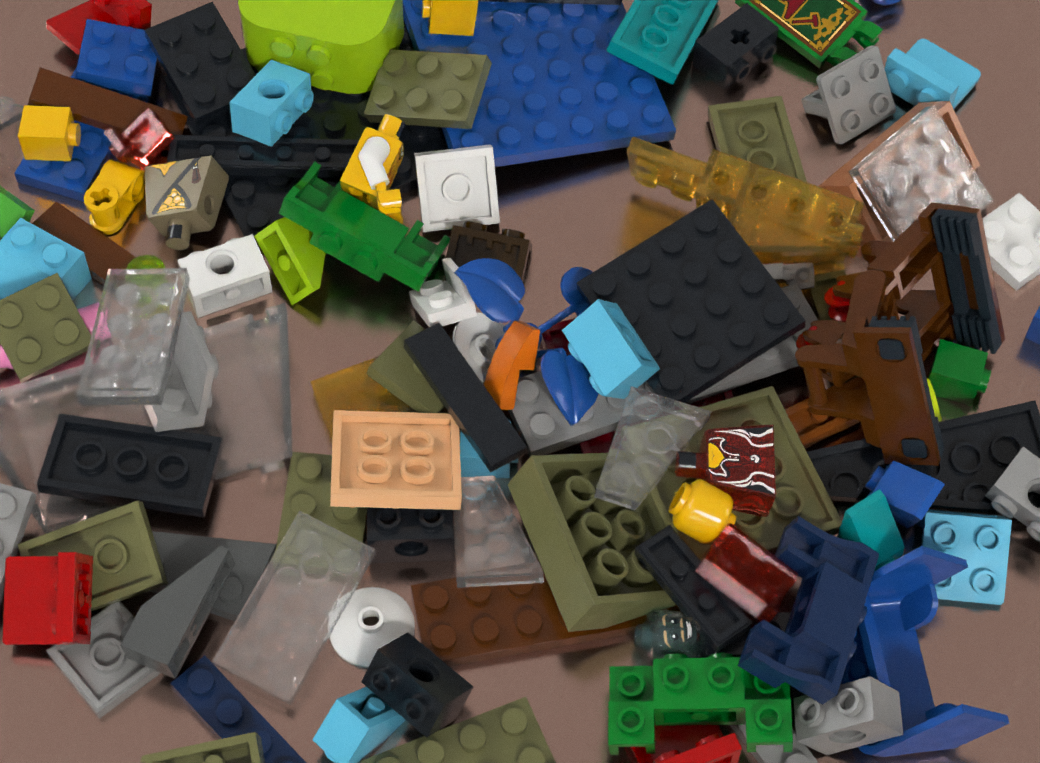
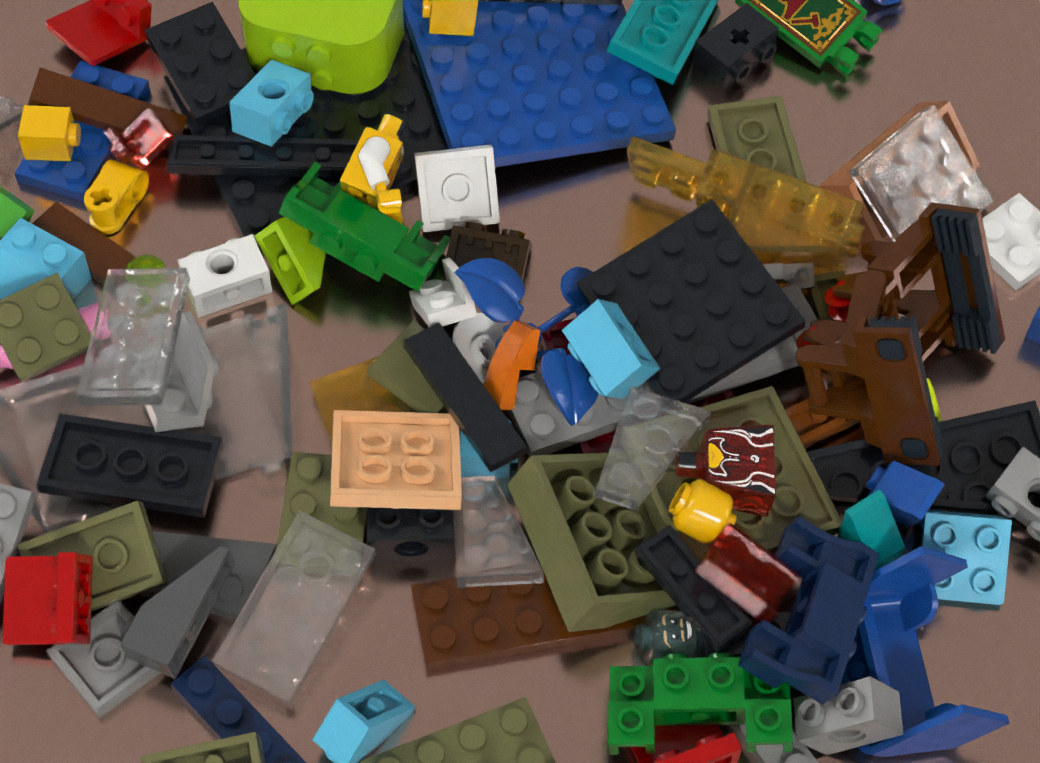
blue plate [75,19,157,96] -> none
dark tan torso [145,155,229,250] -> none
white dish [328,587,415,669] -> none
black brick [361,632,474,738] -> none
olive plate [364,50,492,129] -> none
light grey bracket [801,45,896,145] -> none
medium azure bracket [885,39,981,109] -> none
green brick [928,339,991,406] -> none

